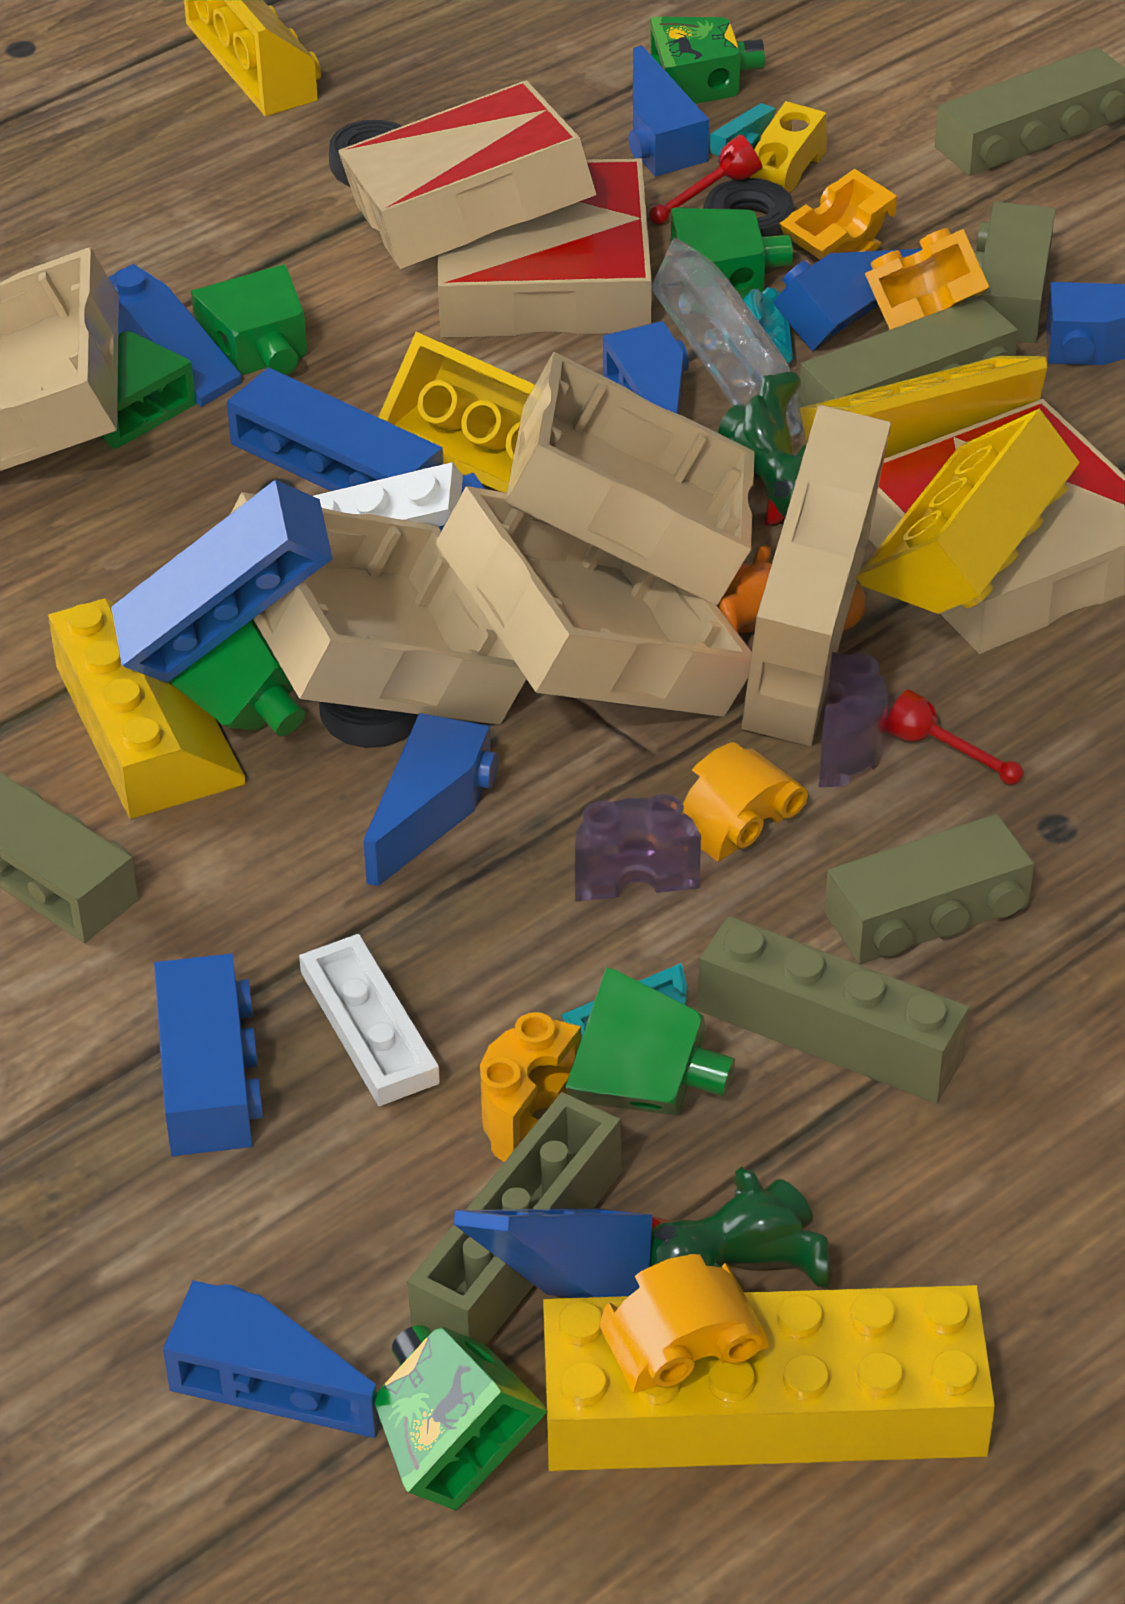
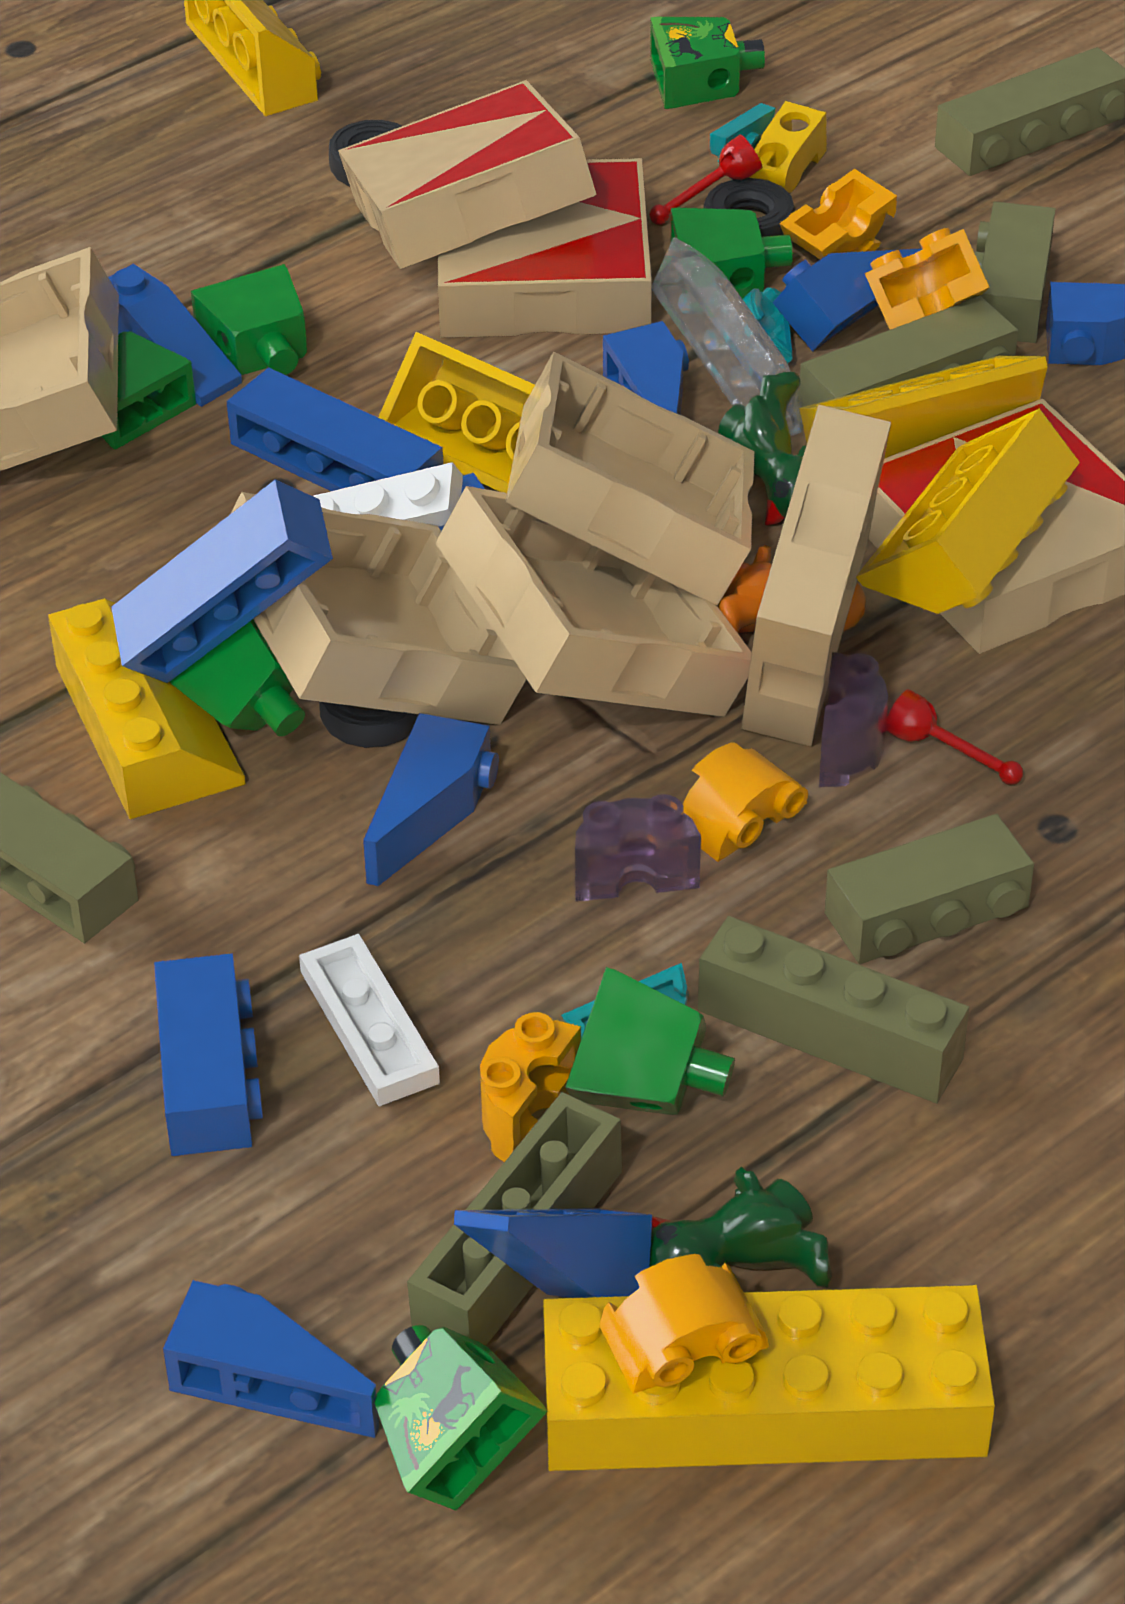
blue slope [628,45,709,177] -> none

